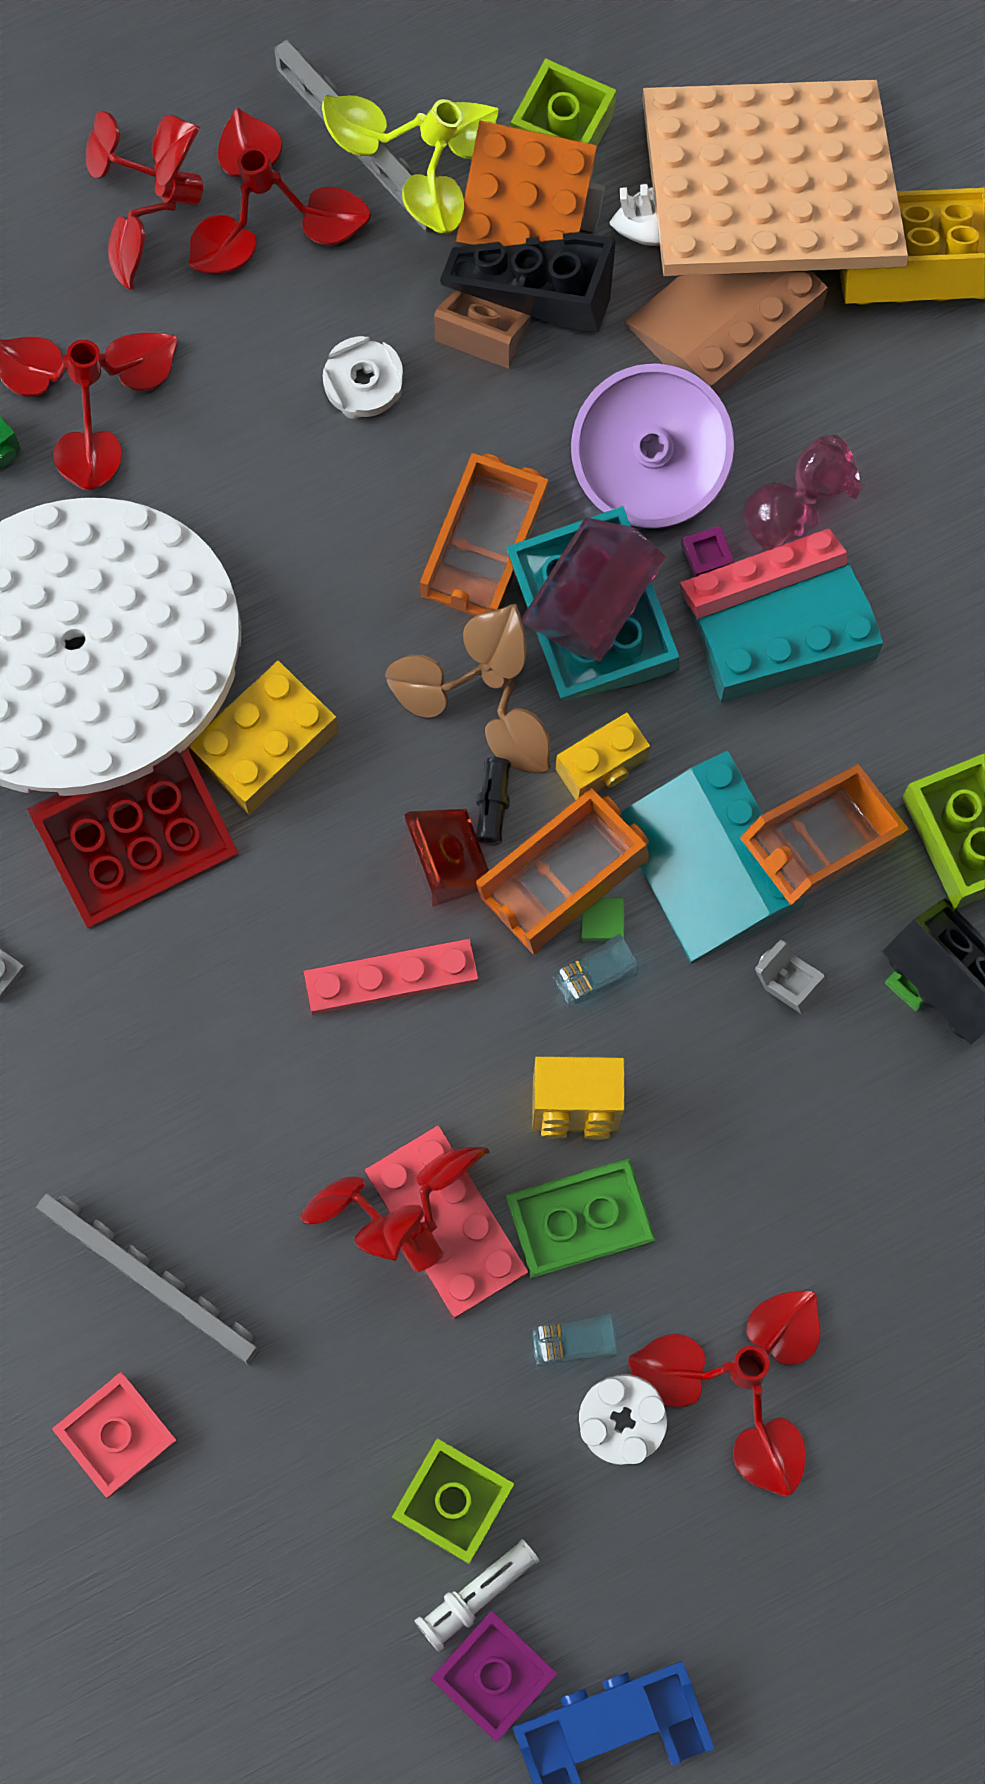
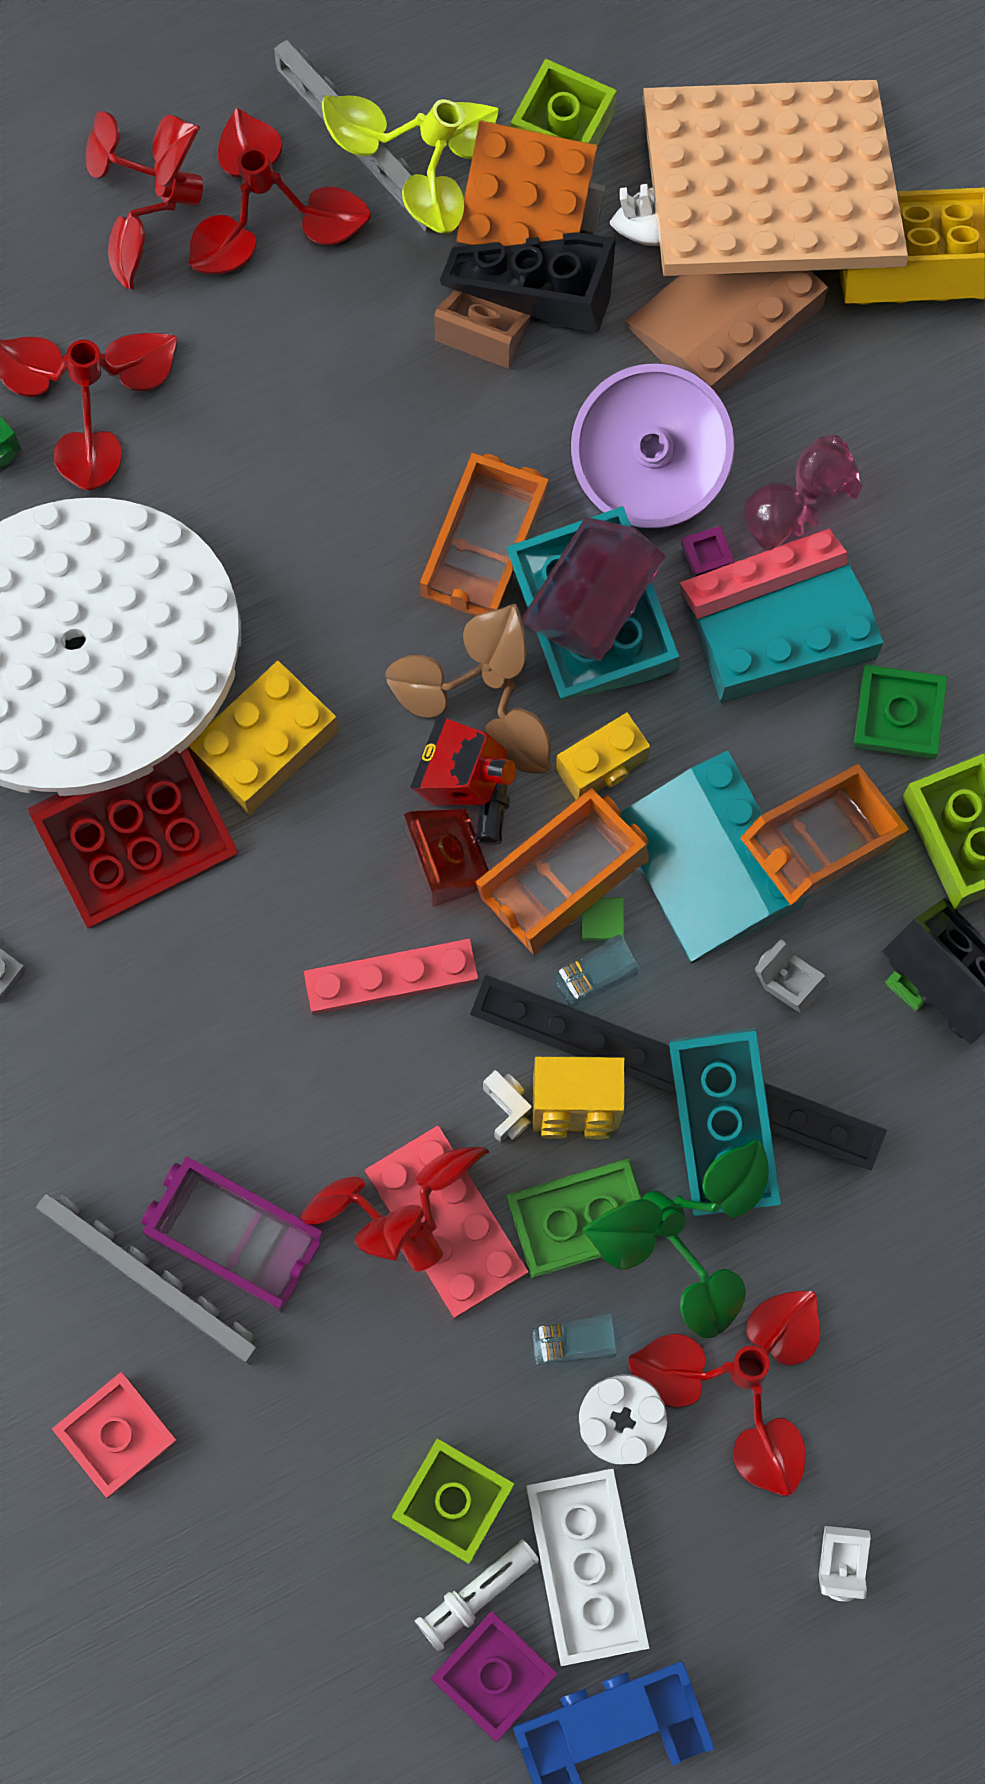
white plate [322,336,403,419] -> none
none -> clear door [141,1156,325,1313]
none -> red torso [410,716,516,805]
none -> black plate [470,974,887,1171]
none -> white bracket [483,1070,532,1143]
none -> white plate [526,1469,649,1666]
none -> green plant [583,1138,769,1338]
none -> teal brick [669,1028,781,1216]
none -> white bracket [818,1526,871,1602]
none -> green plate [853,664,947,759]

